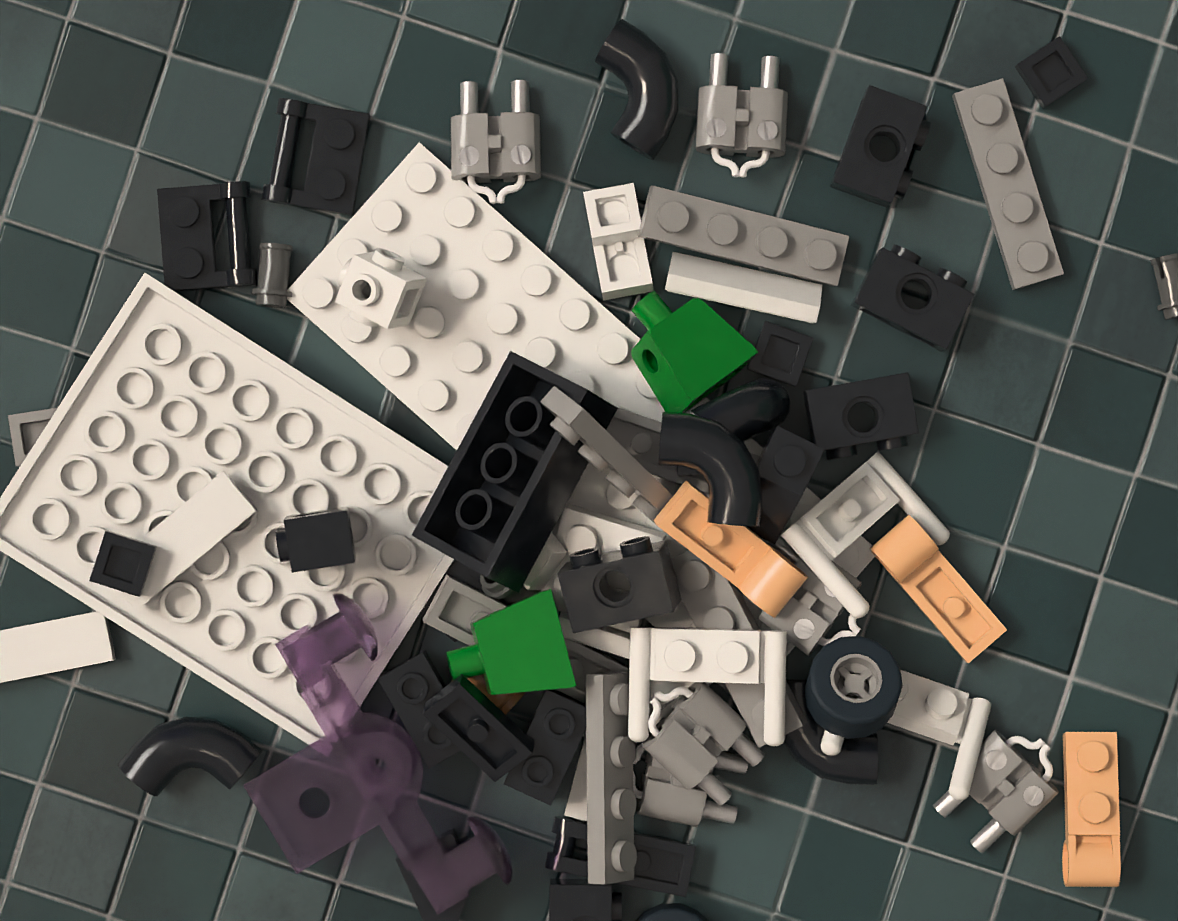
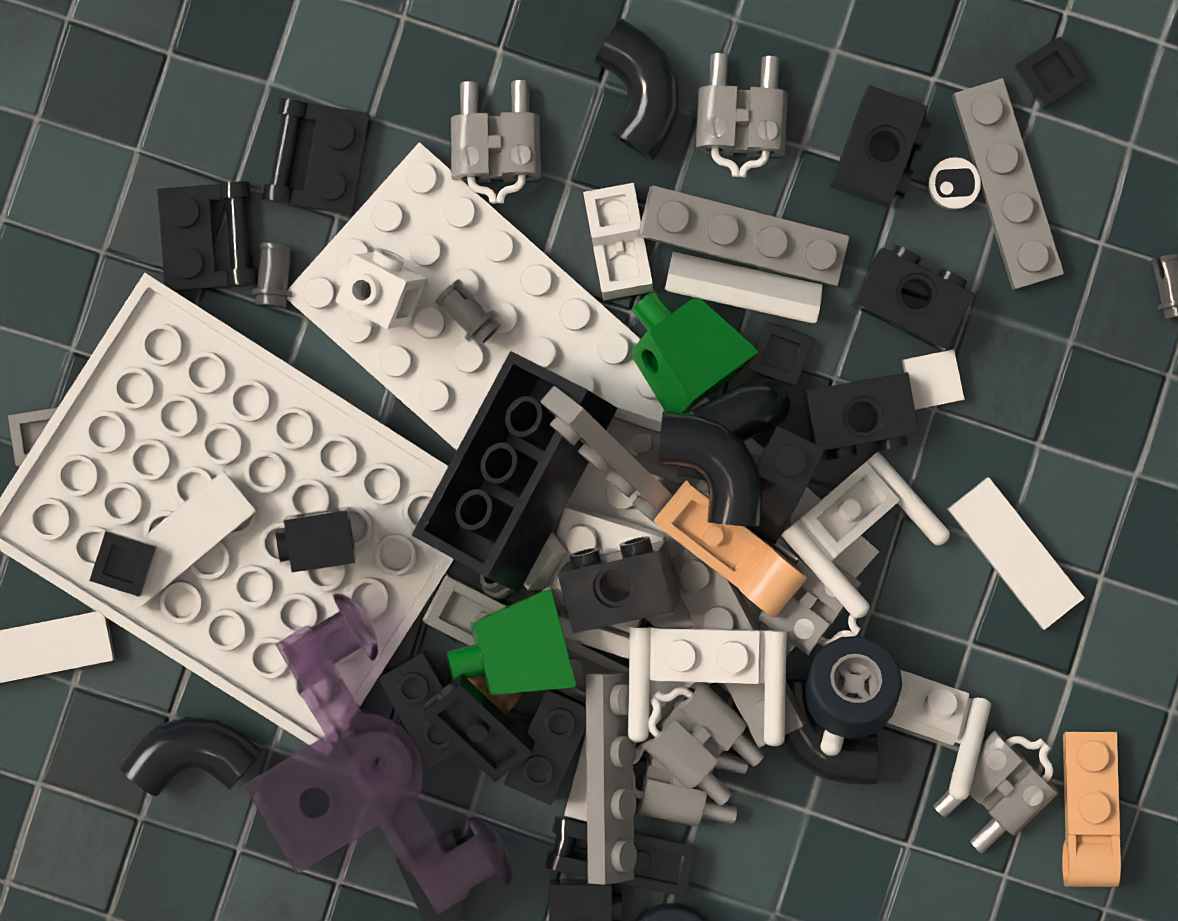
light nougat plate [869,515,1007,663] -> none
none -> dark grey pin [435,279,502,346]
none -> white tile [902,349,965,410]
none -> tile [928,157,981,210]
none -> white tile [947,477,1084,630]

